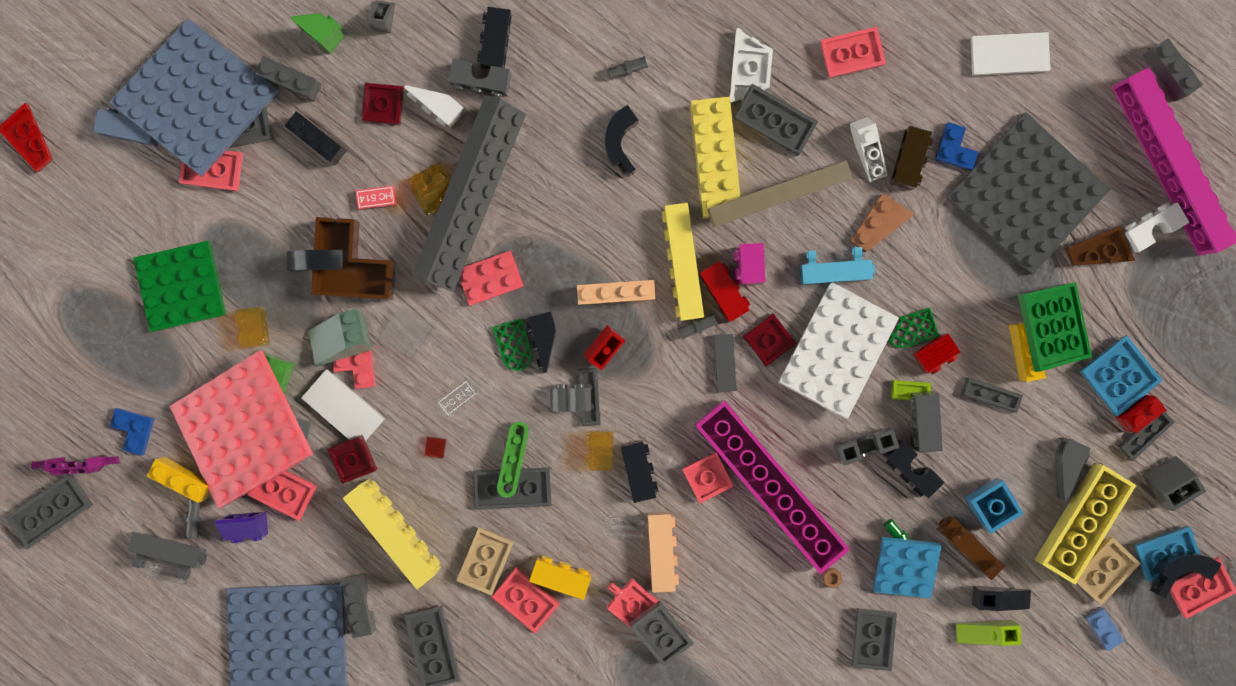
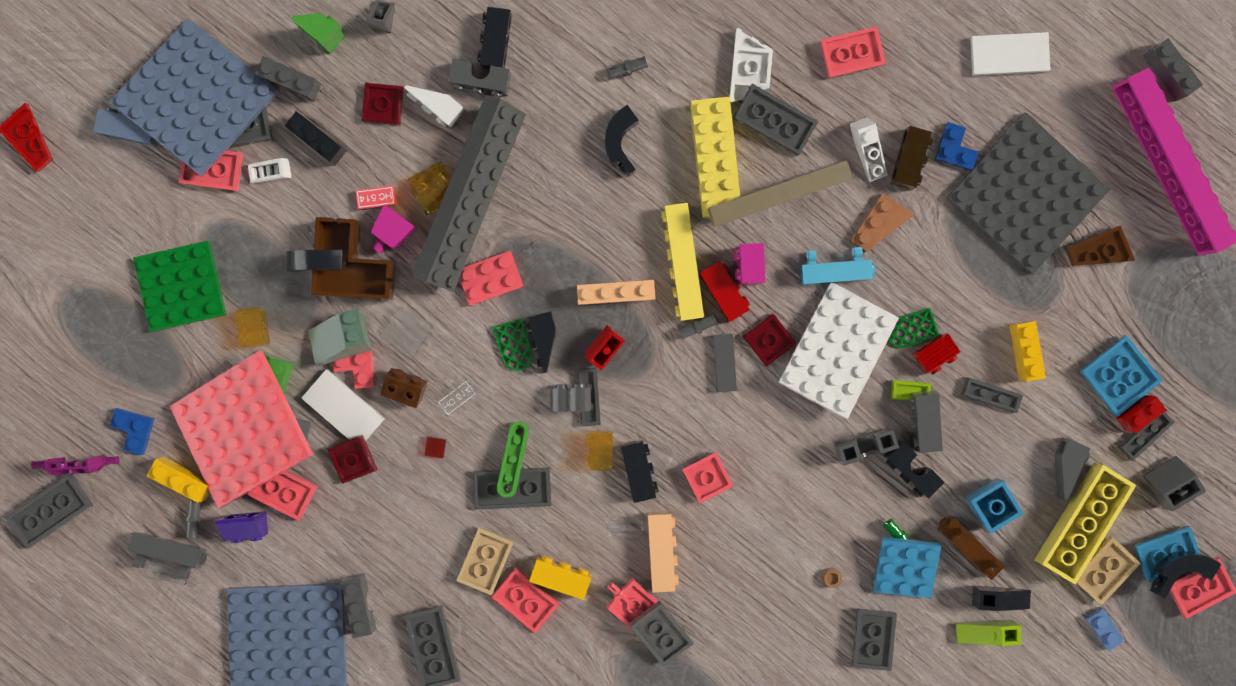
light yellow brick [343,479,441,589] -> none
dark pink brick [694,400,850,575] -> none
green plate [1018,282,1092,372] -> none
white arch [1123,202,1189,253] -> none
none -> white slope [247,158,291,184]
none -> dark pink torso [371,205,417,254]
none -> reddish brown brick [380,368,427,408]

